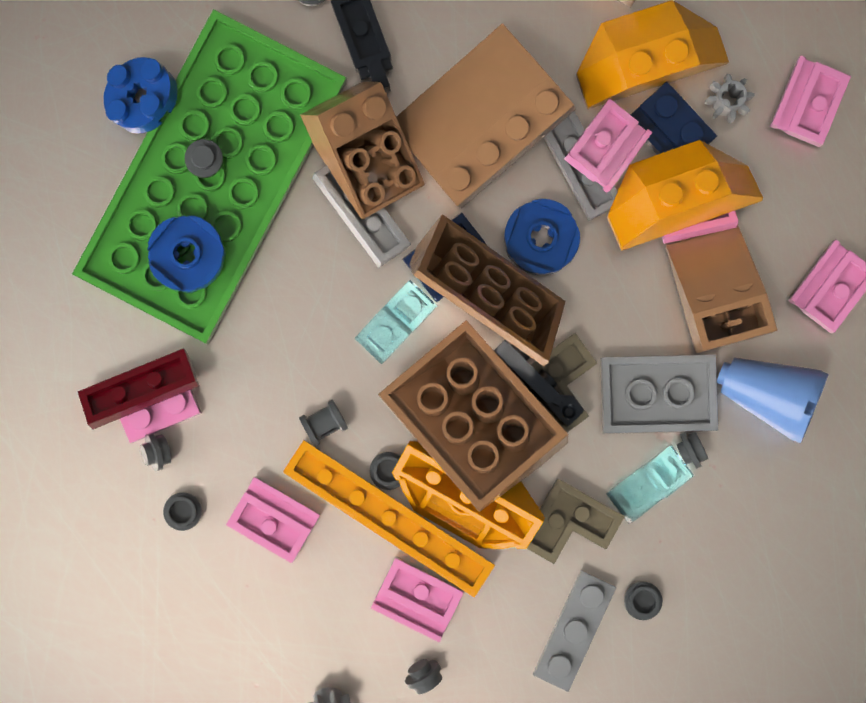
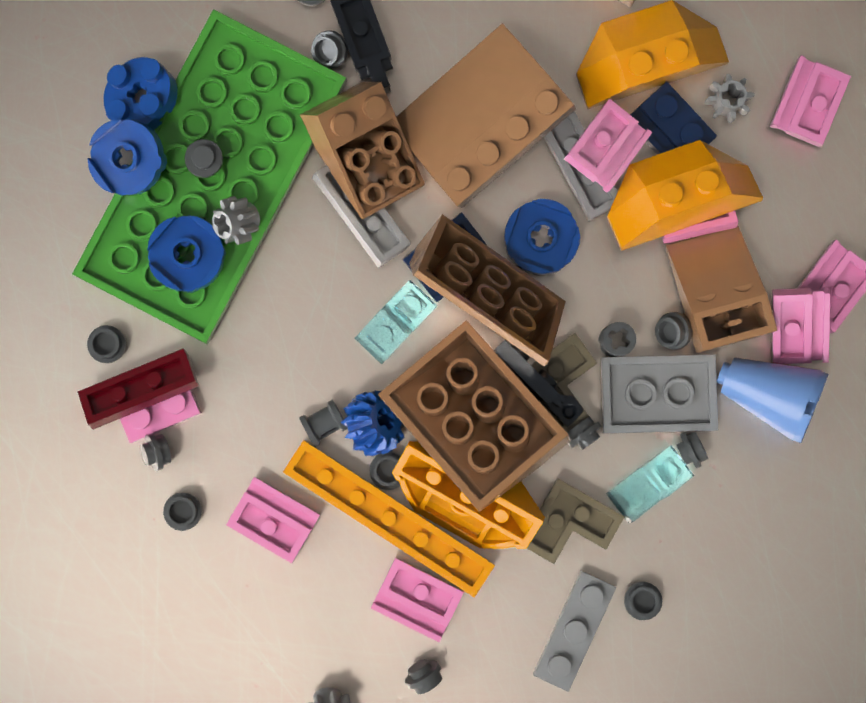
none -> dark grey plate [87,325,126,363]
none -> blue plate [88,119,167,195]
none -> light grey gear [212,196,260,245]
none -> dark grey plate [311,30,348,69]
none -> blue gear [341,390,405,456]
none -> dark grey plate [567,416,602,450]
none -> dark grey bush [598,322,636,357]
none -> dark grey plate [655,312,692,350]
none -> bright pink plate [772,287,830,364]

